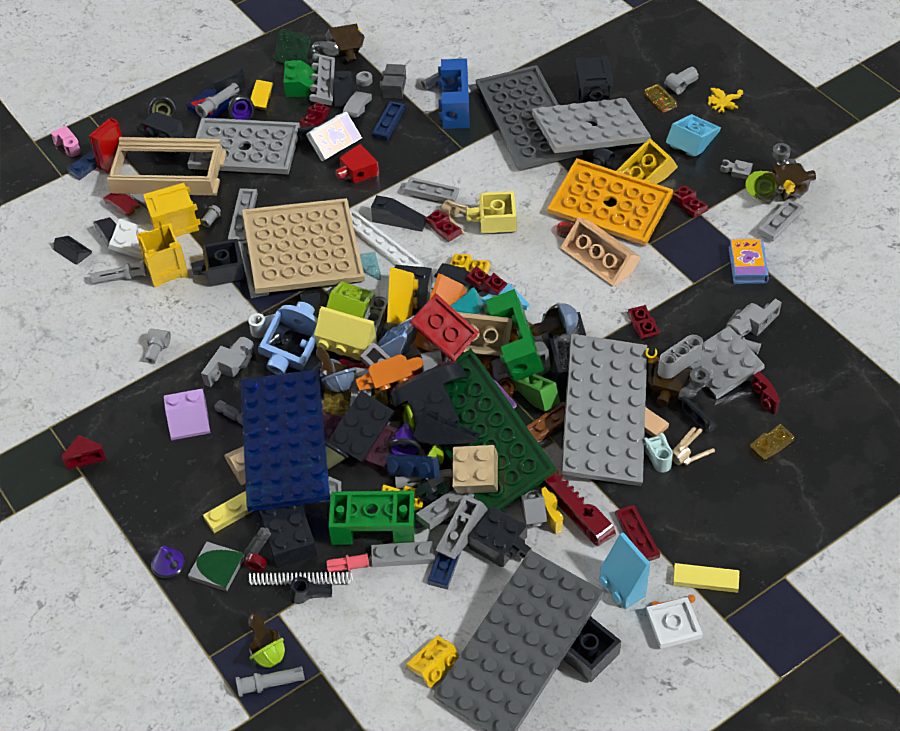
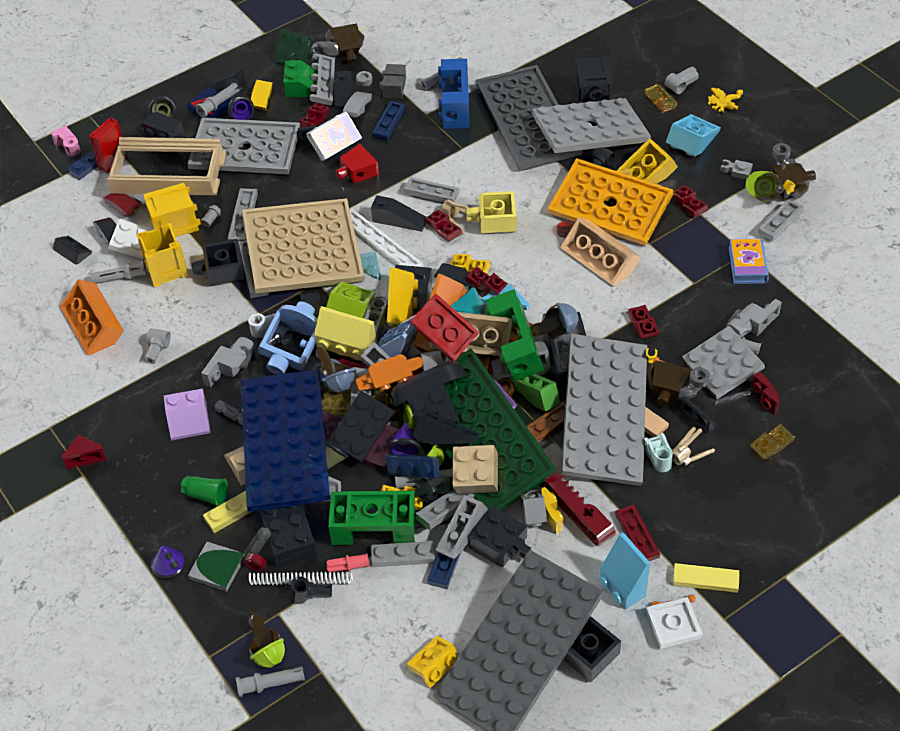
light grey beam [658,335,703,379] -> none
none -> orange slope [60,279,124,355]
none -> green plant [181,476,228,506]

